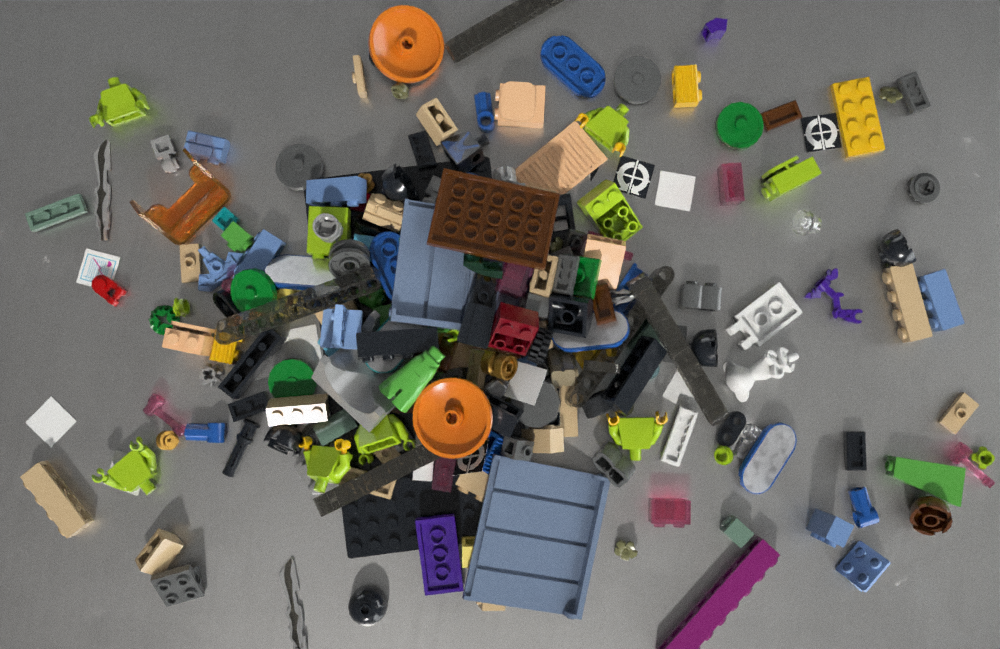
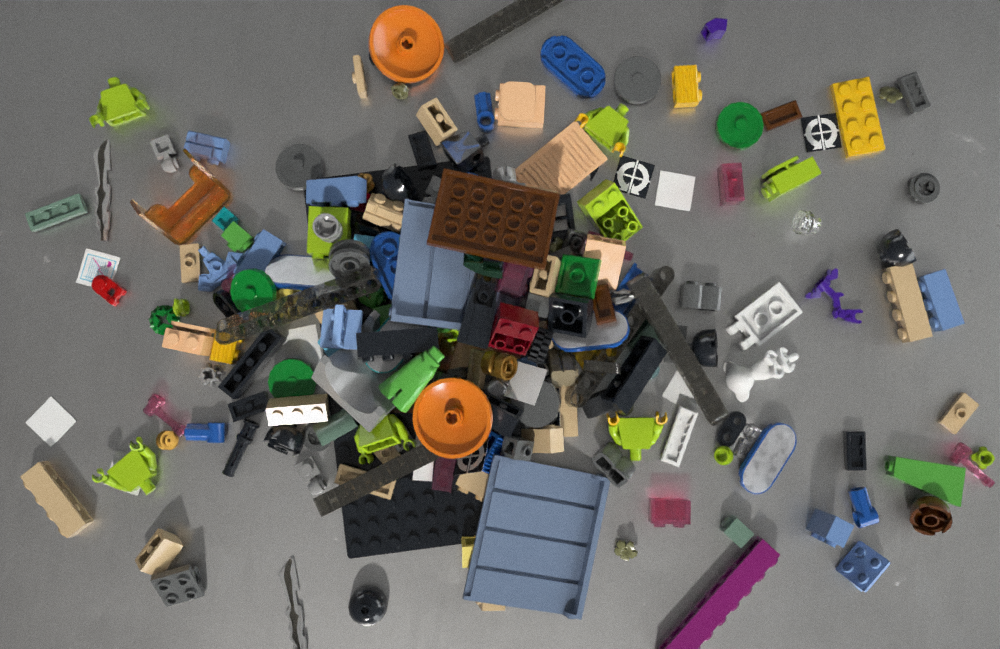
lime torso [299,436,353,493] -> none
dark purple plate [415,514,464,596] -> none
dark grey plate [552,254,580,296] -> none

